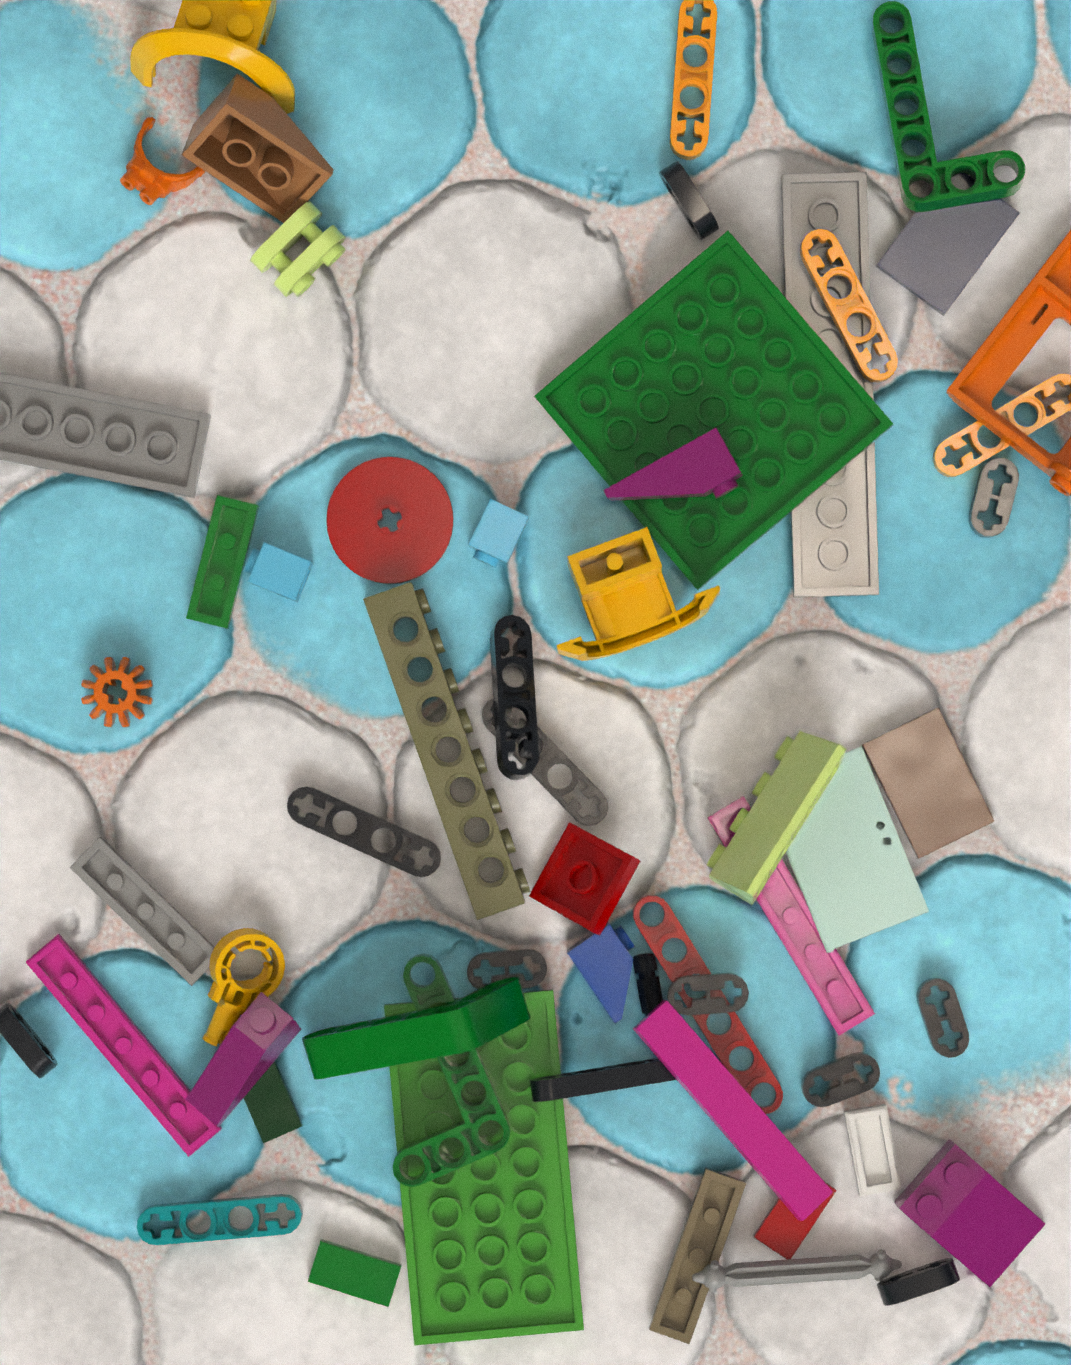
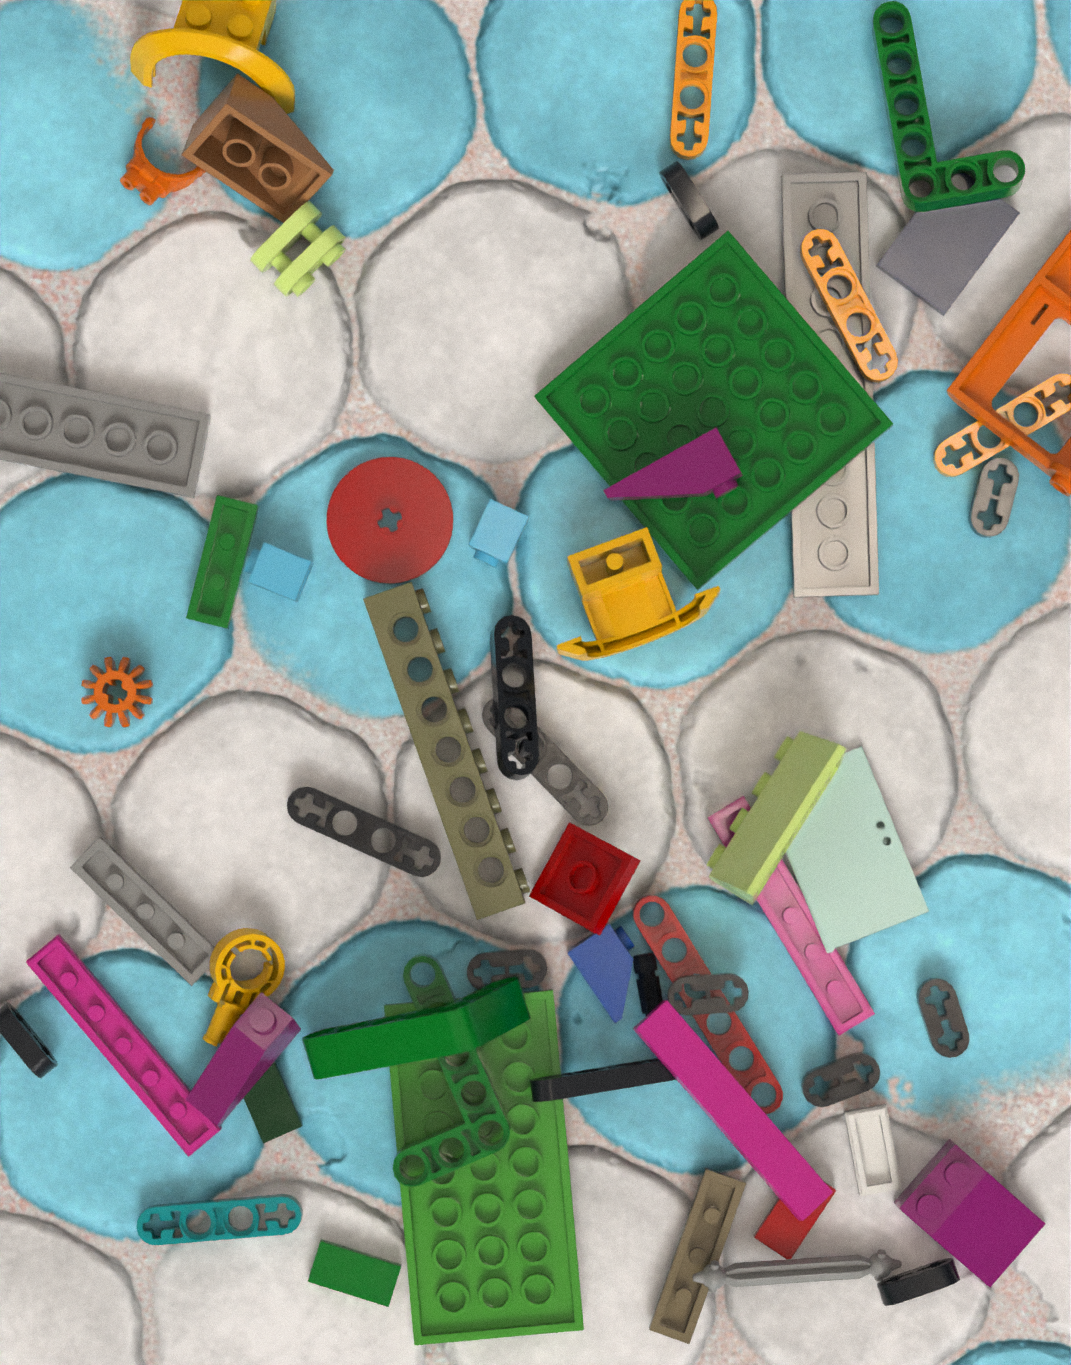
tile [862,707,995,859] -> none

